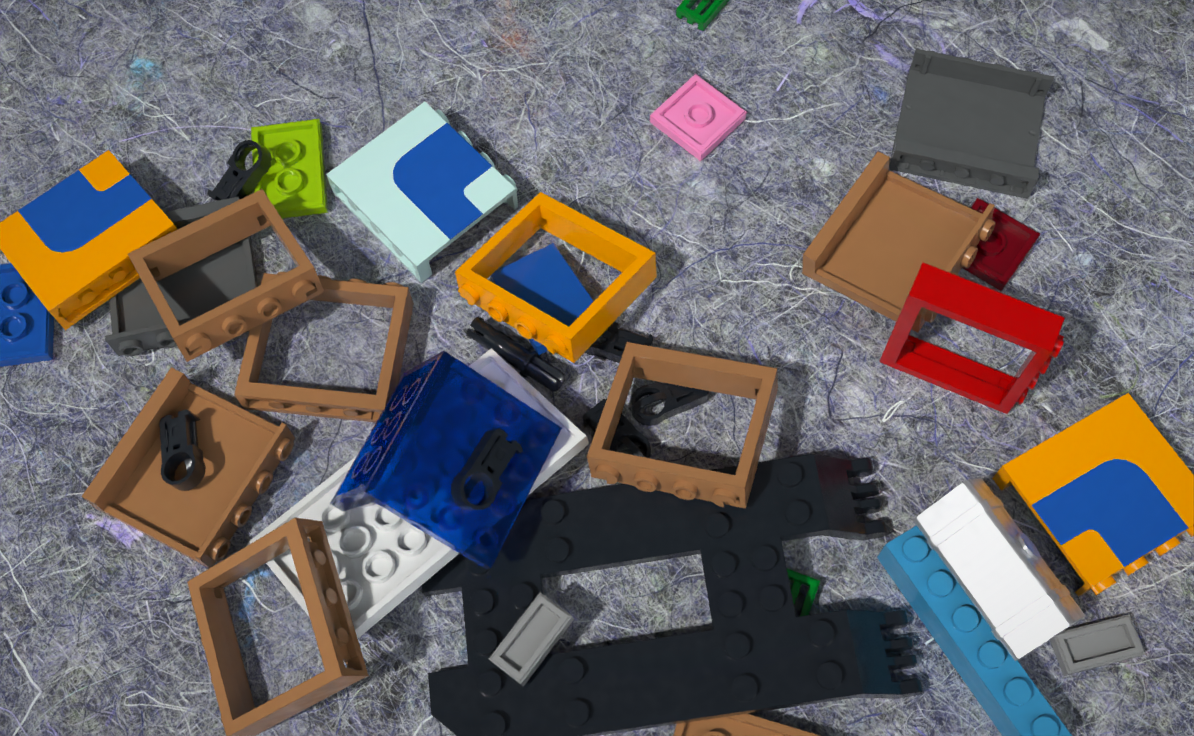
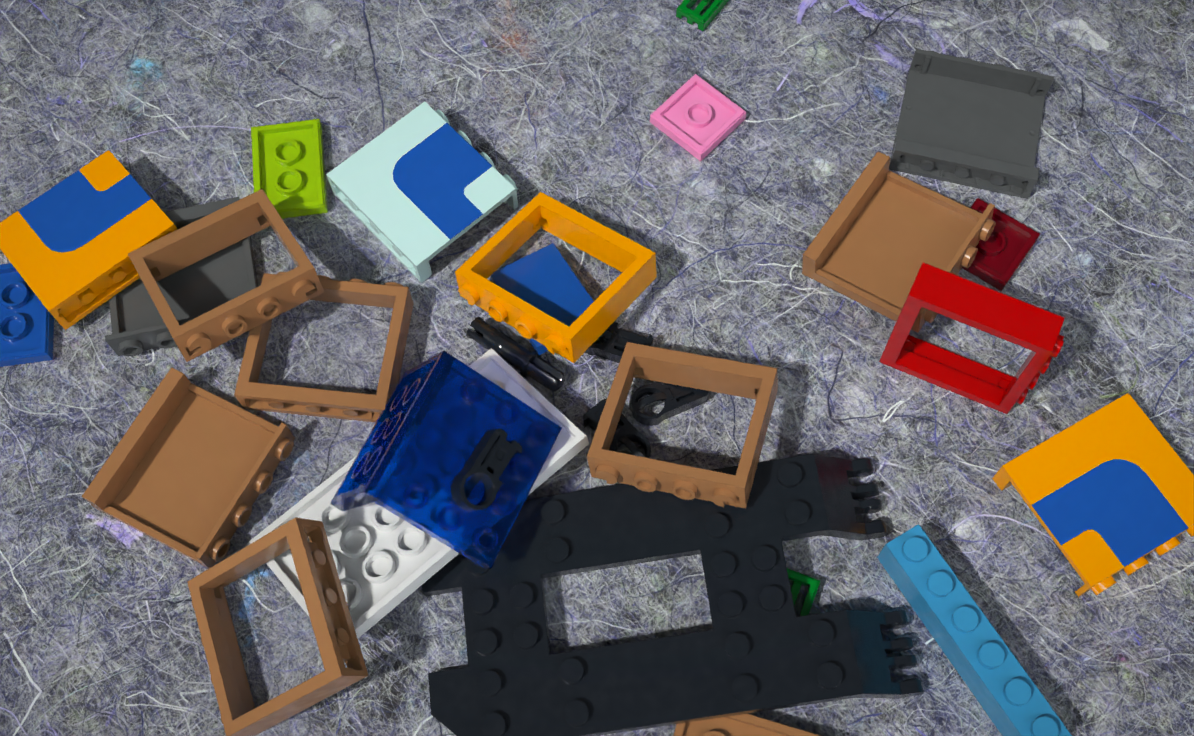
black piece [160,409,206,491] -> none
black piece [208,140,272,201] -> none
light grey tile [489,592,574,686] -> none
flat silver piece [913,478,1086,662] -> none
light grey tile [1050,614,1146,676] -> none

